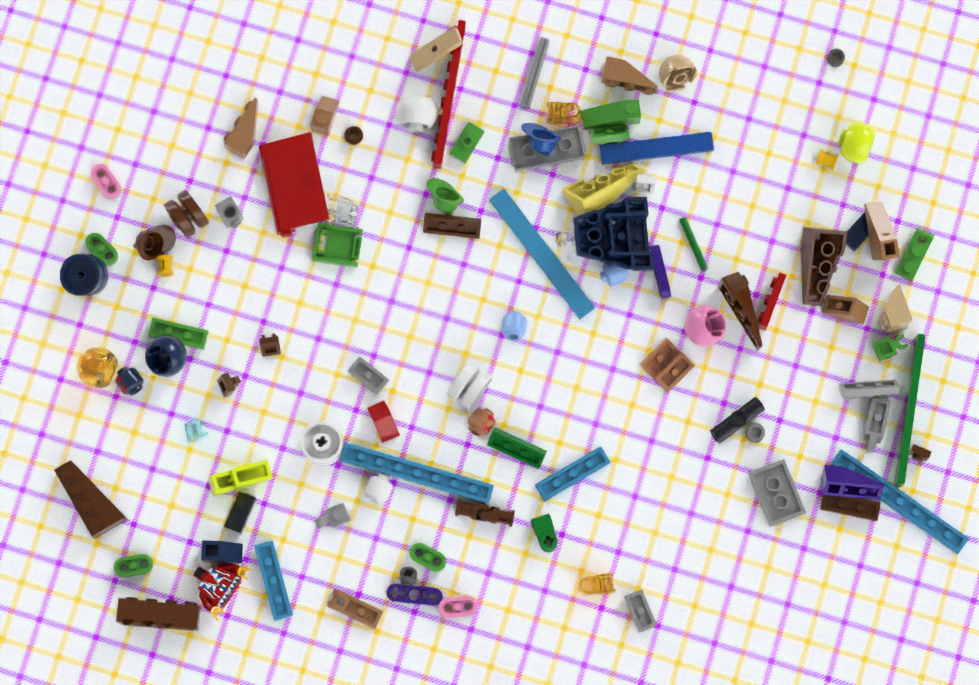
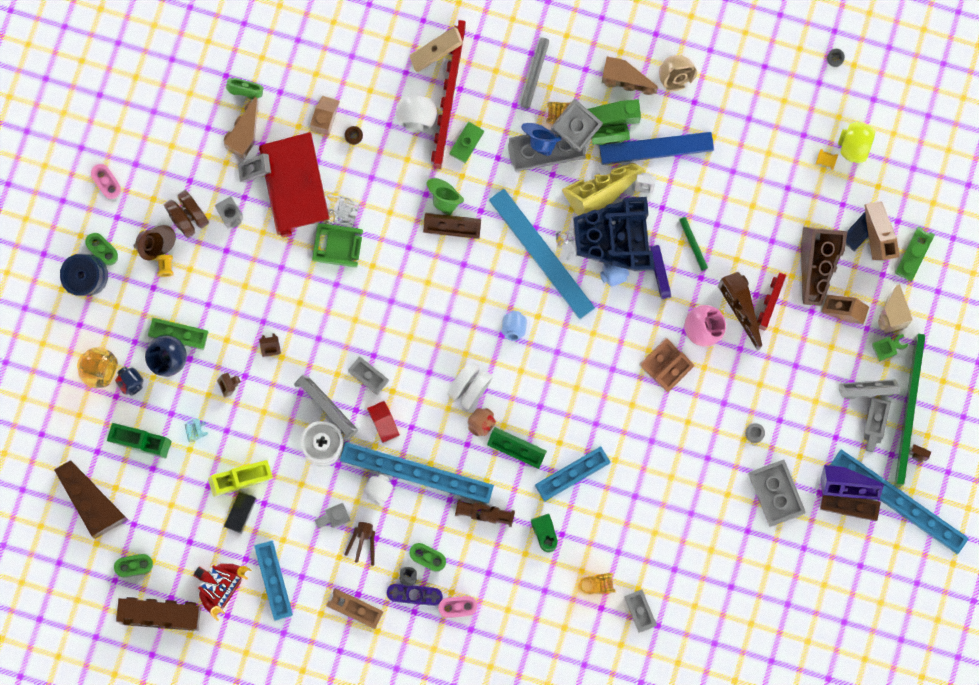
dark blue slope [201,540,243,564] -> none
black piece [709,396,766,444] -> none
none -> green slope [106,423,172,459]
none -> bright green plate [226,78,264,100]
none -> light grey plate [238,154,271,183]
none -> light grey brick [293,375,359,441]
none -> reddish brown plant [344,522,376,566]
none -> light grey plate [550,99,603,152]

